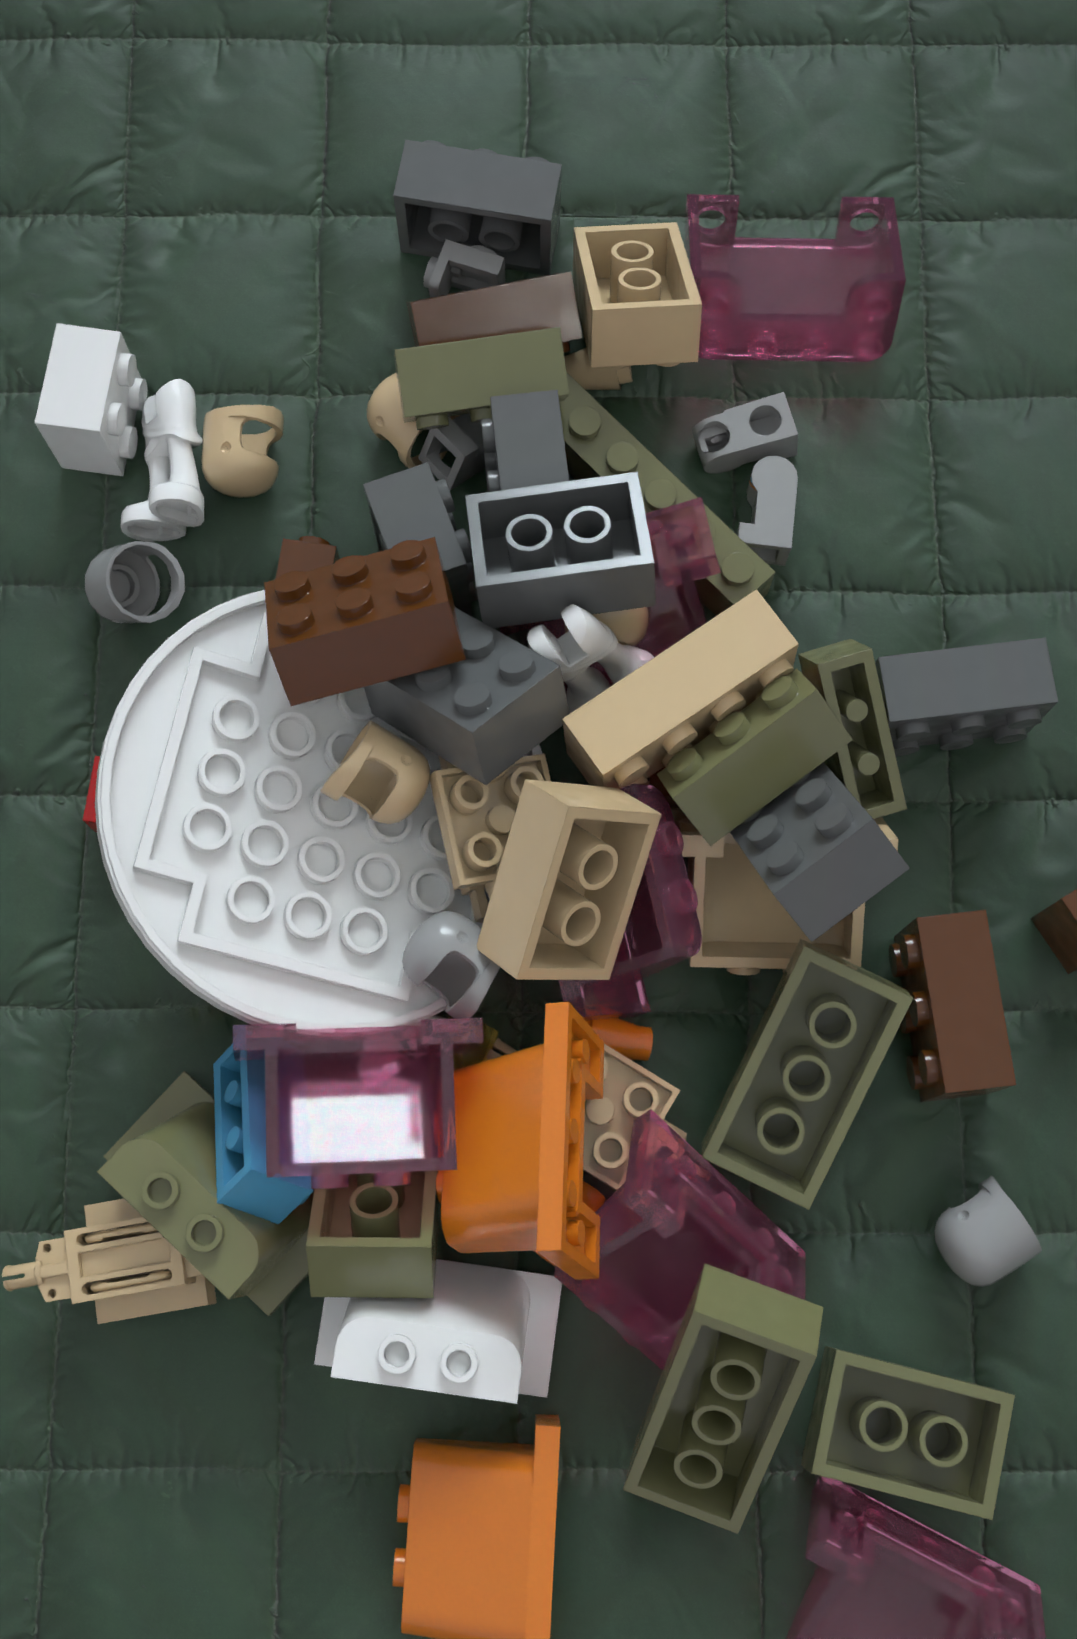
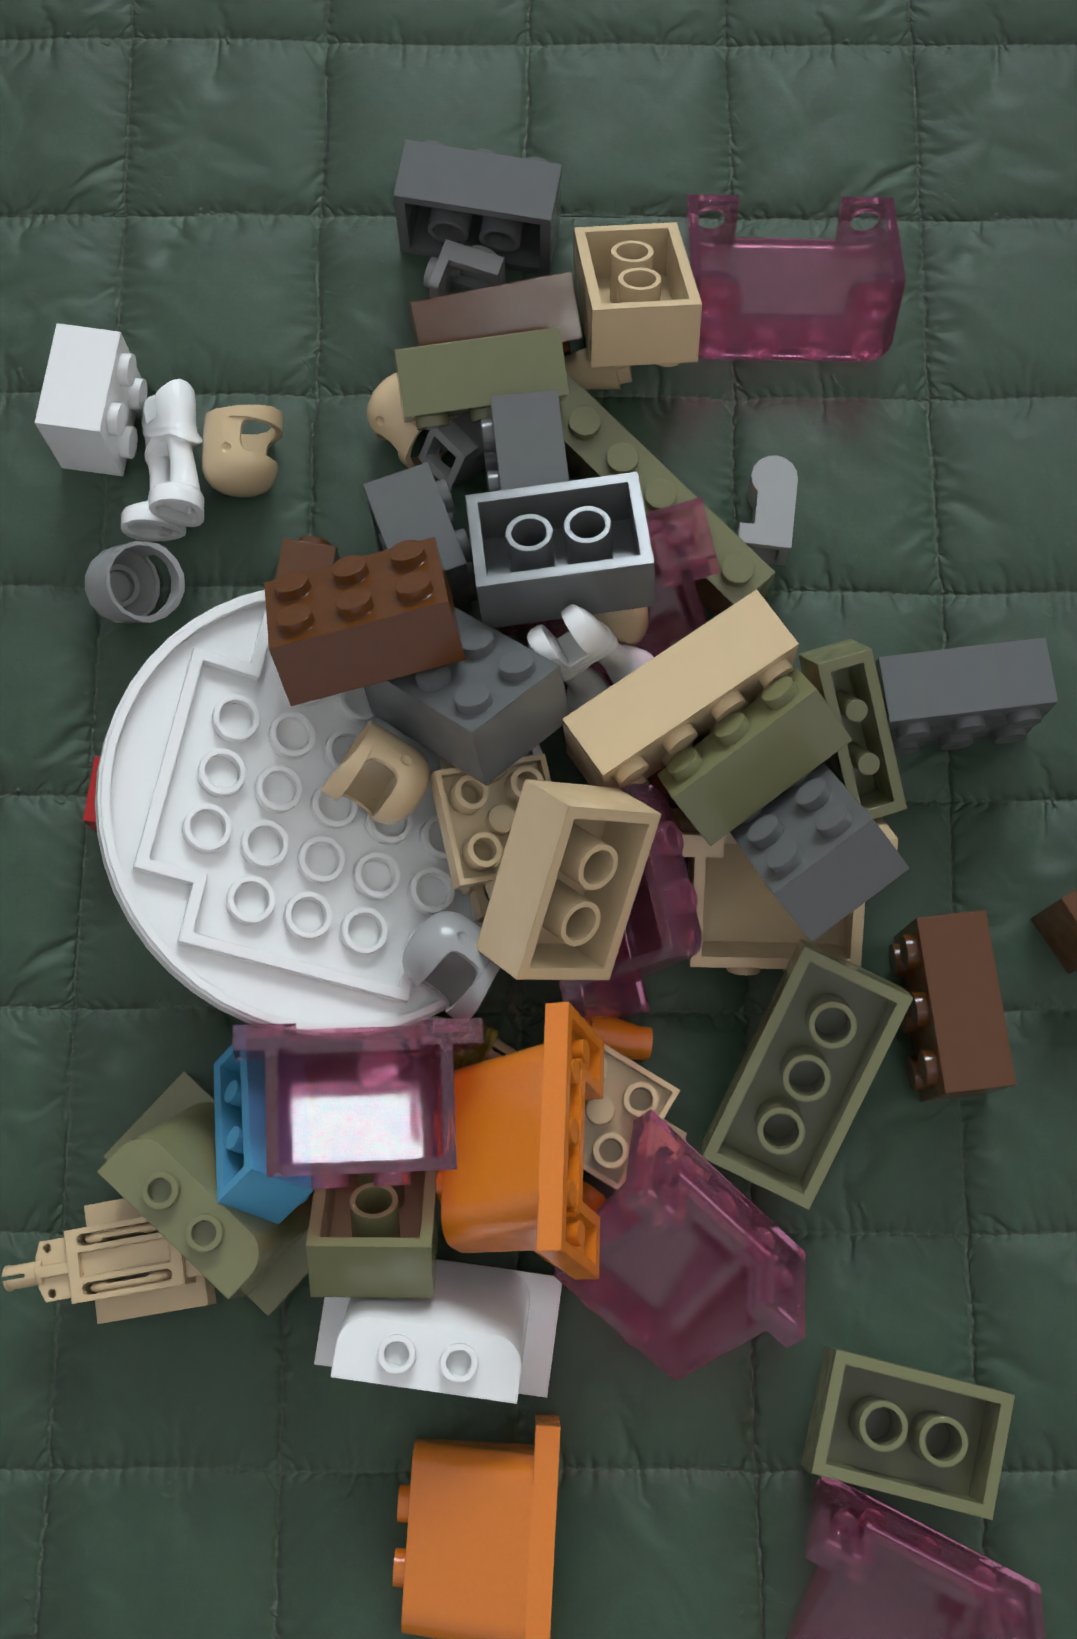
olive brick [623,1264,823,1534] -> none
light grey leg [692,392,798,474] -> none
light grey helmet [934,1176,1042,1287] -> none

